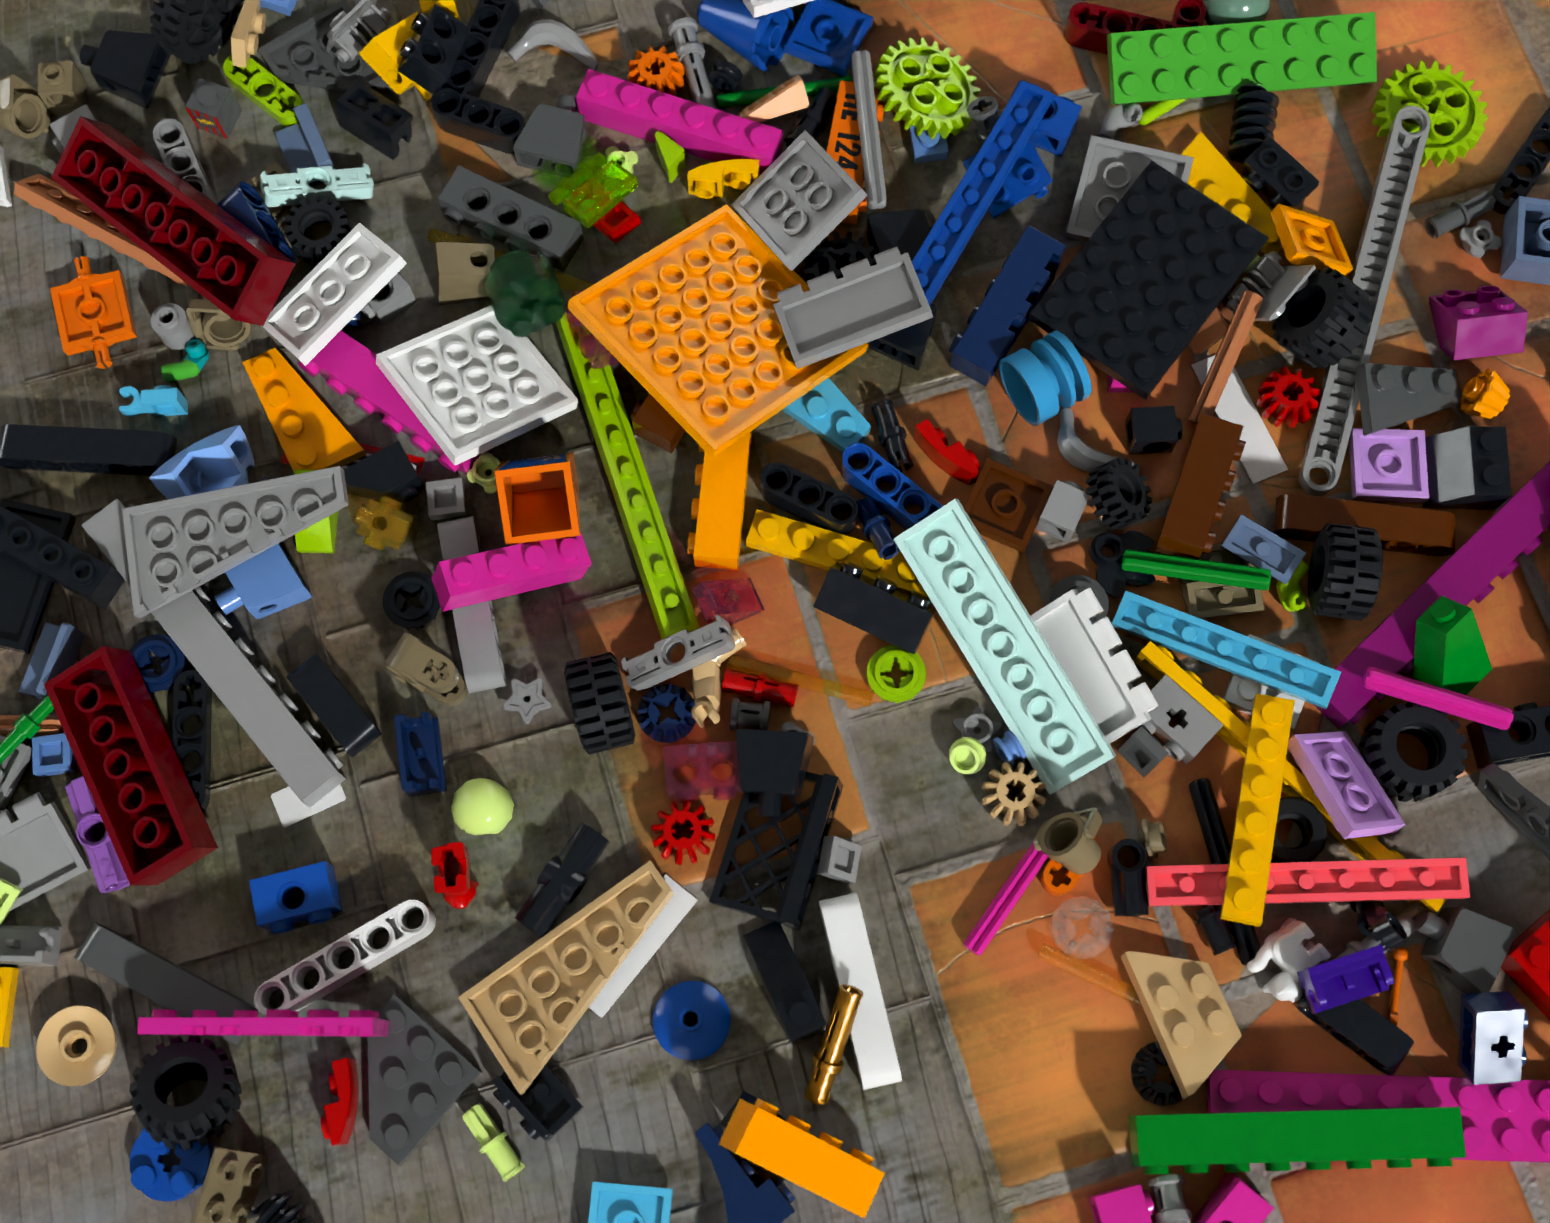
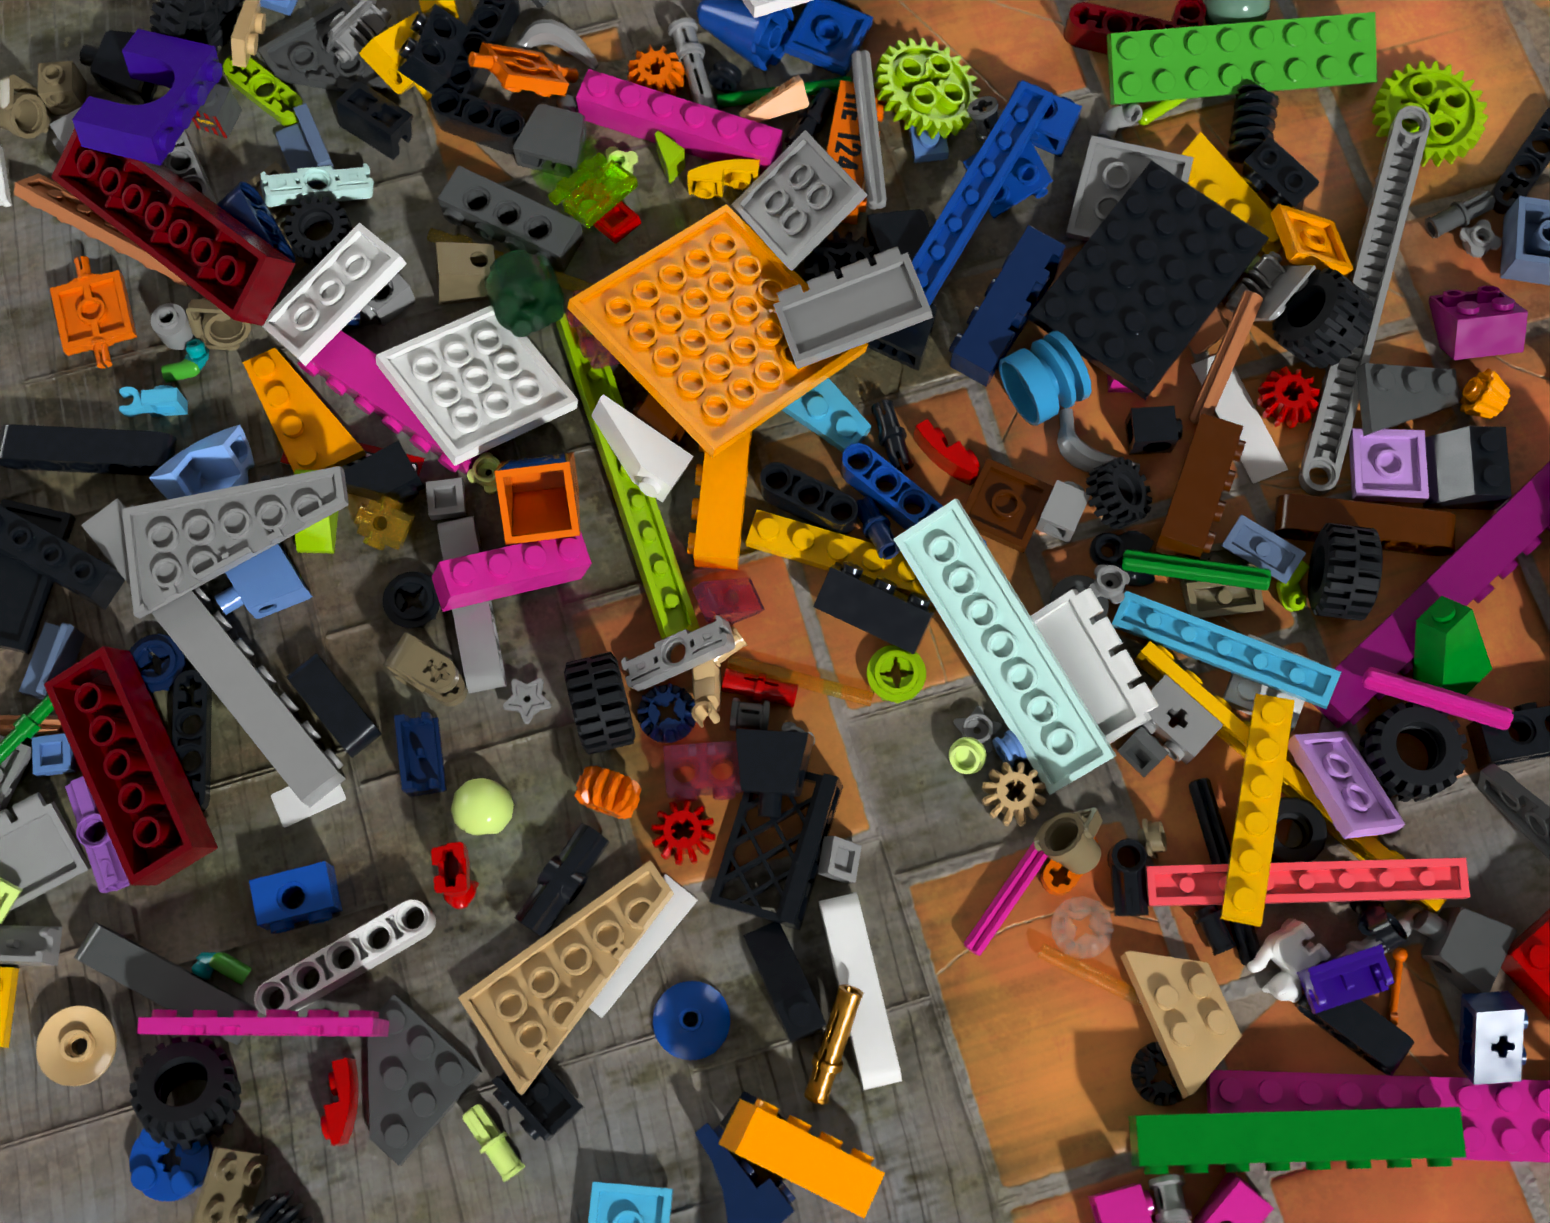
none -> dark purple arch [72,29,223,166]
none -> bright green arm [191,952,252,985]
none -> orange plate [468,42,578,97]
none -> orange gear [574,766,641,819]
none -> white slope [591,394,694,503]
none -> light grey plate [1089,564,1130,604]

